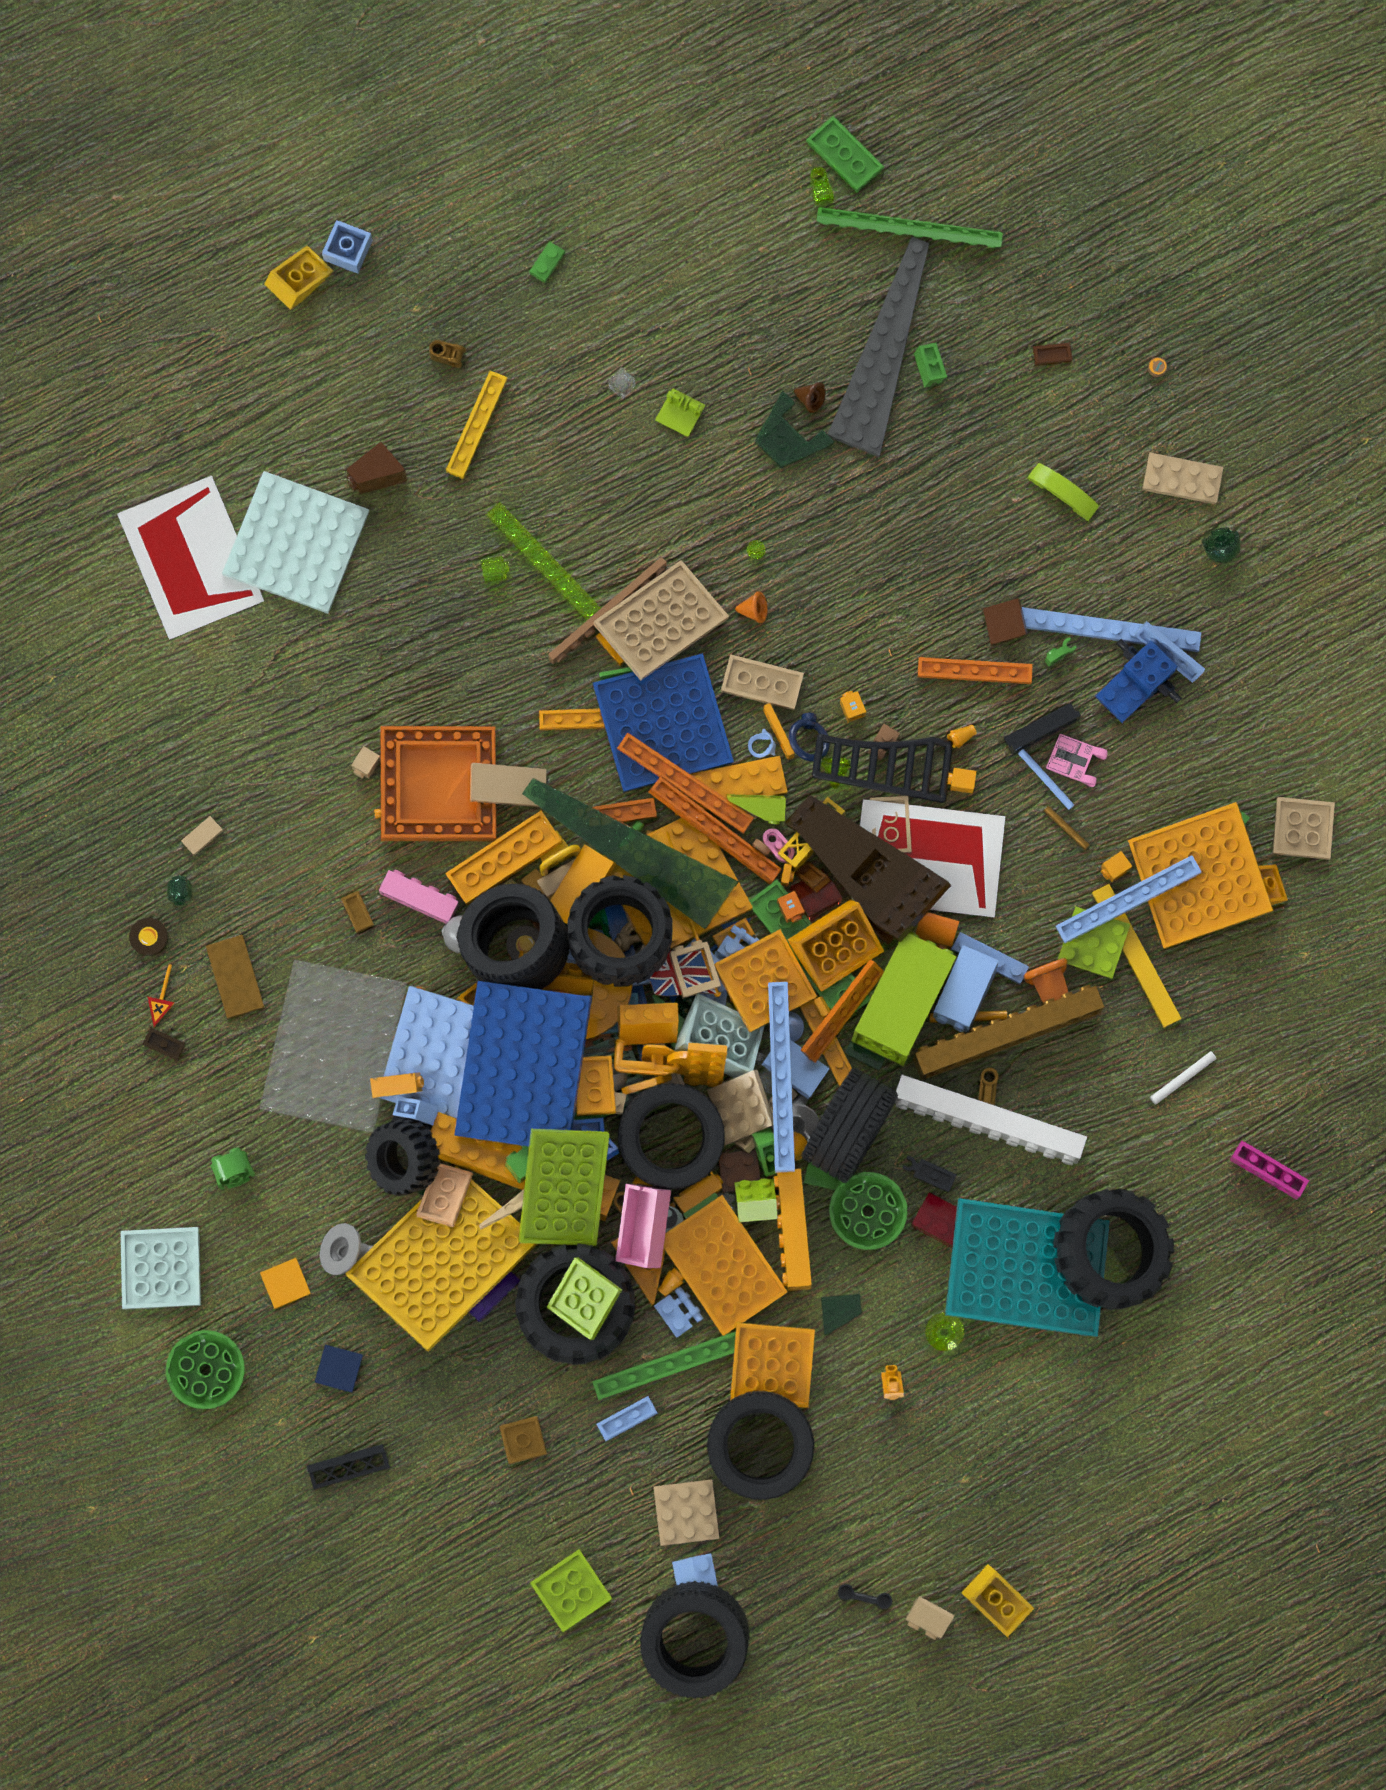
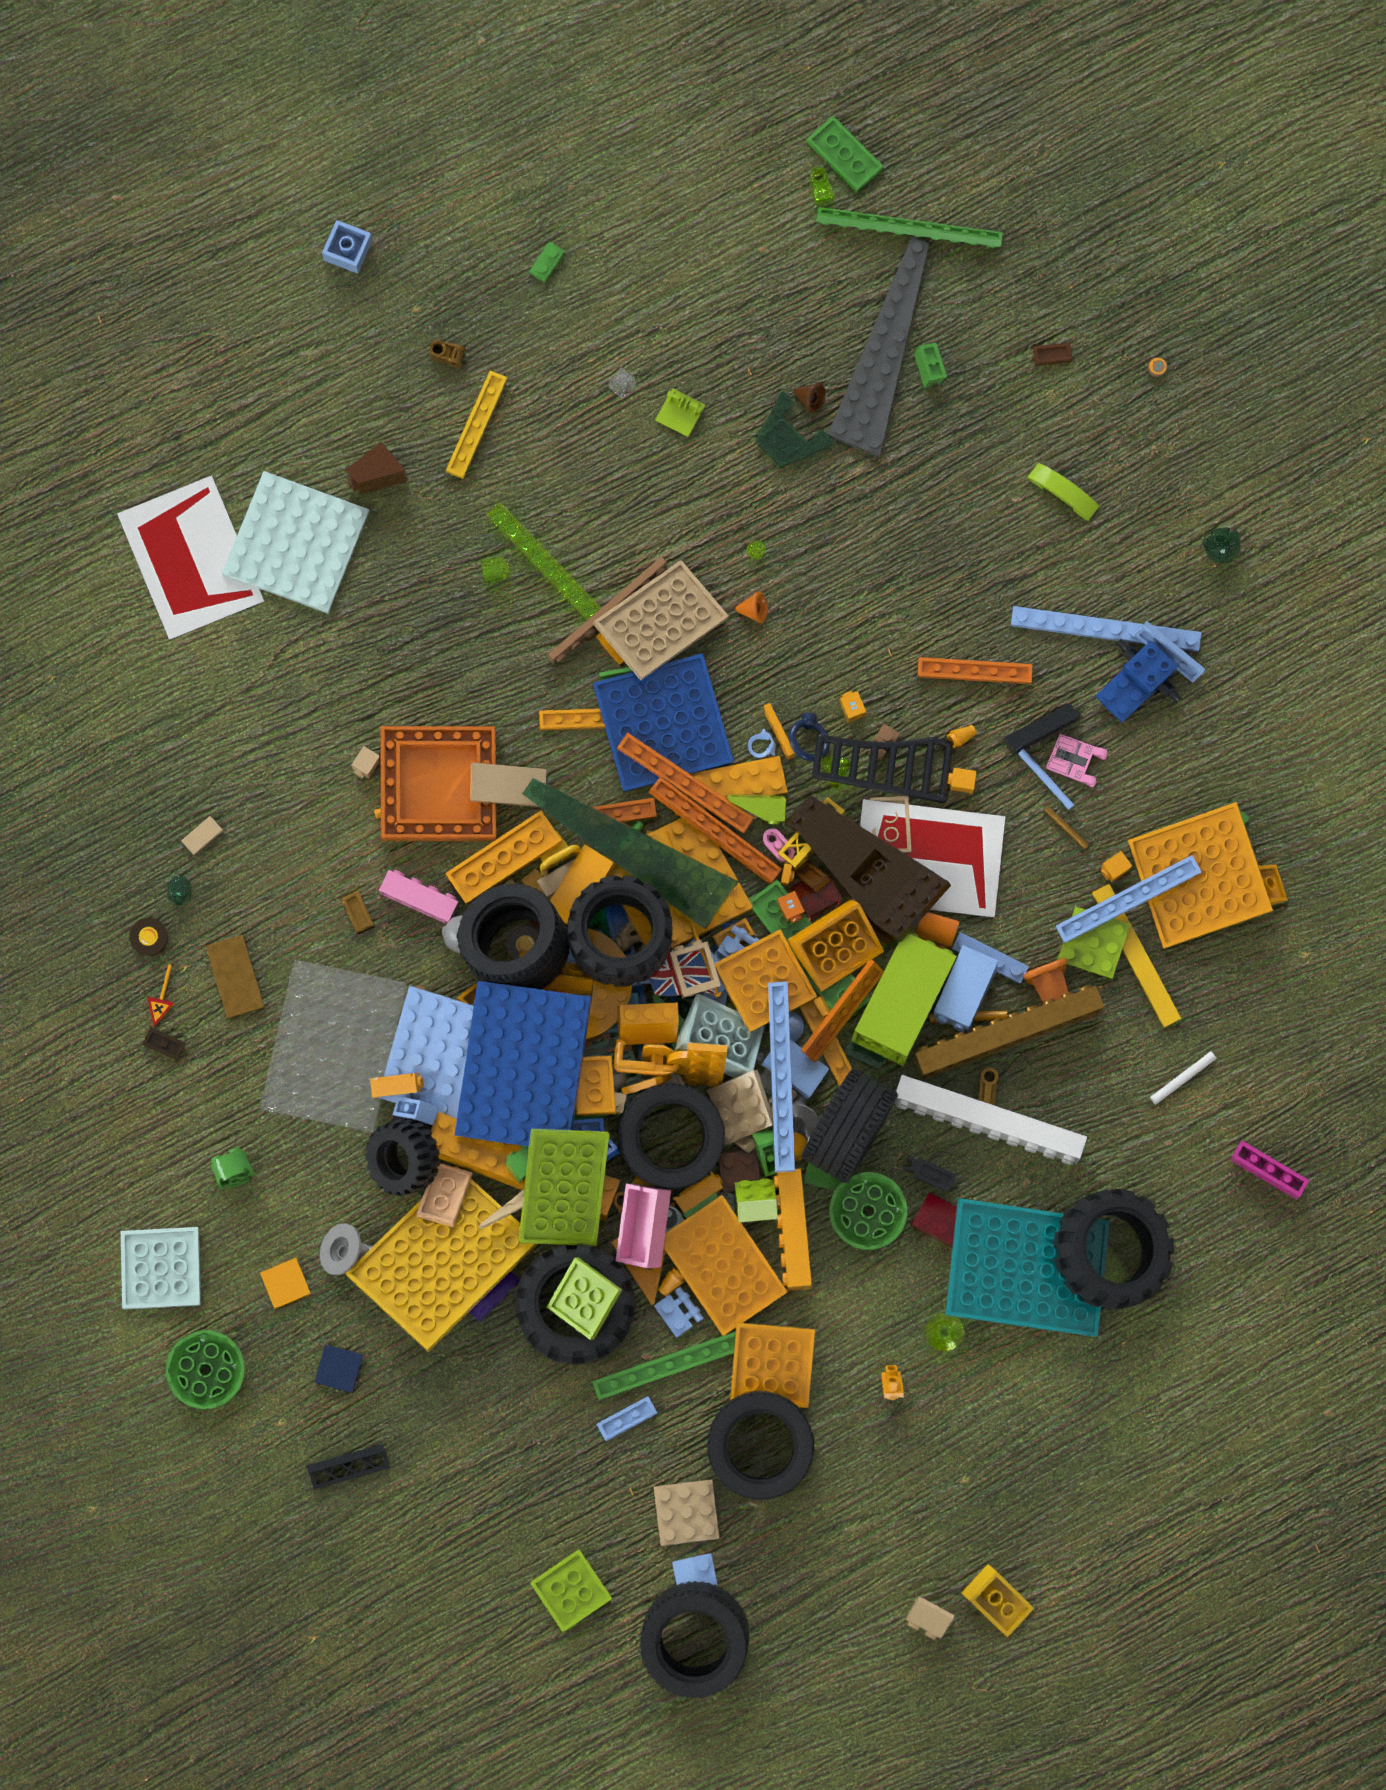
yellow slope [265,245,333,310] -> none
pearl gold tile [499,1416,547,1464] -> none
tan plate [721,654,804,710] -> none
medium nougat tile [752,839,771,856] -> none
clear green wing [821,1294,862,1335] -> none
black bar [838,1584,893,1610] -> none
reddish brown tile [983,598,1028,645] -> none
bright green plate [1045,637,1077,667] -> none
tan plate [1142,453,1223,505] -> none
tan plate [1272,797,1335,860] -> none

